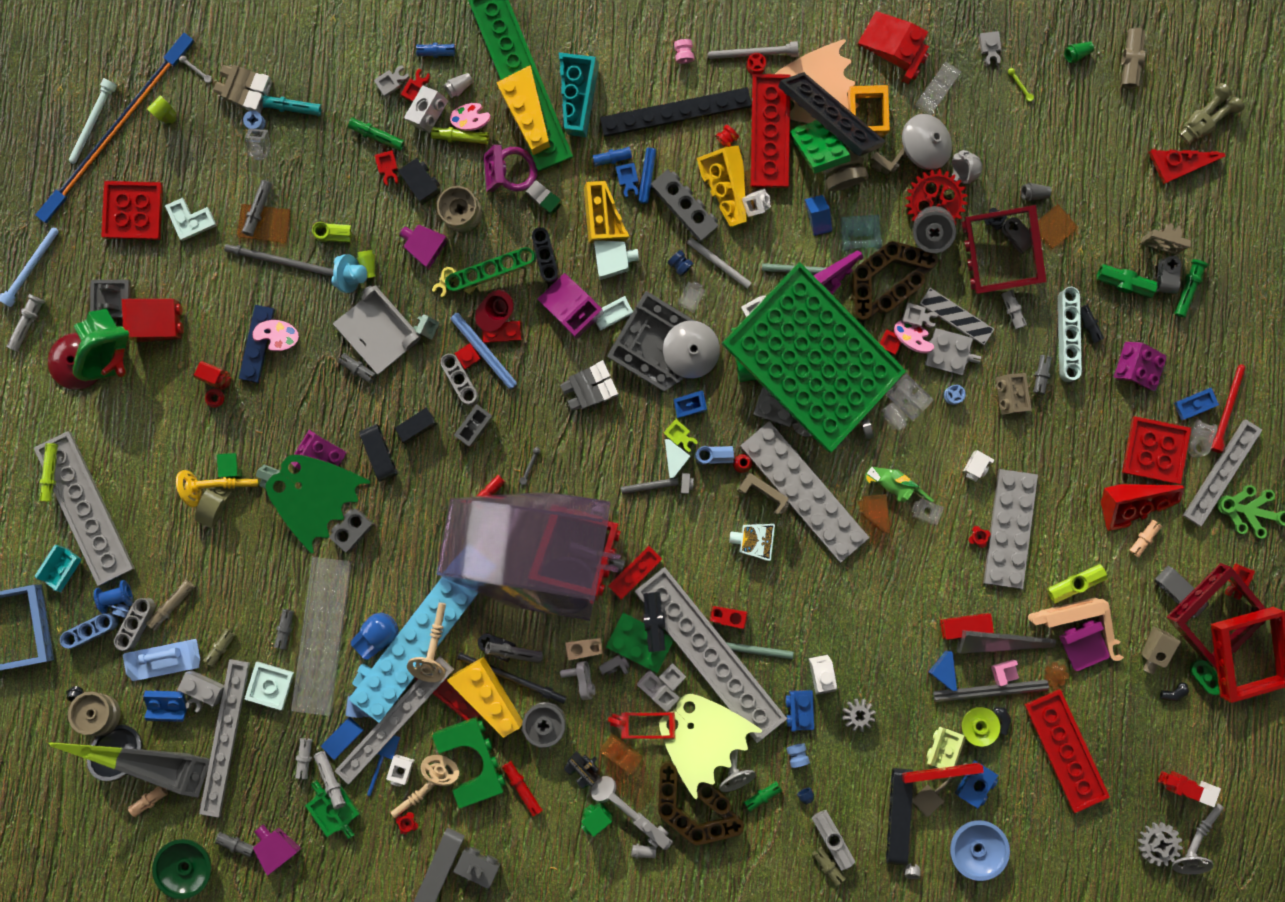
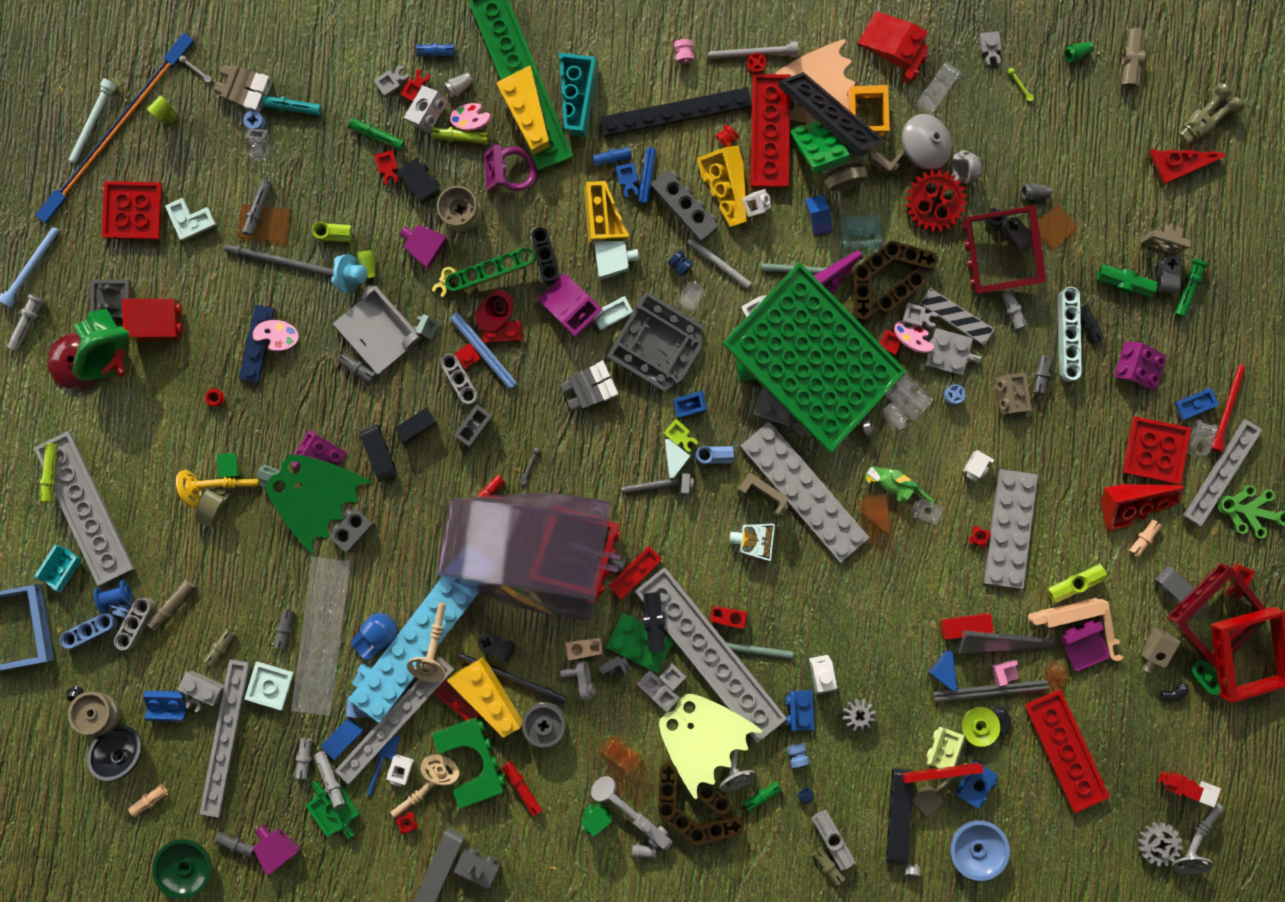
dark grey plate [49,742,210,798] -> none
light blue piece [123,639,200,681] -> none
red brick [194,361,232,390] -> none
dark grey pin [485,642,542,664] -> none
leg [526,180,562,217] -> none
black hips [564,751,600,789] -> none
red sword [608,712,675,739] -> none
light grey dish [663,321,720,378] -> none
red cone [733,454,752,473] -> none
dark grey wheel [913,206,956,253] -> none

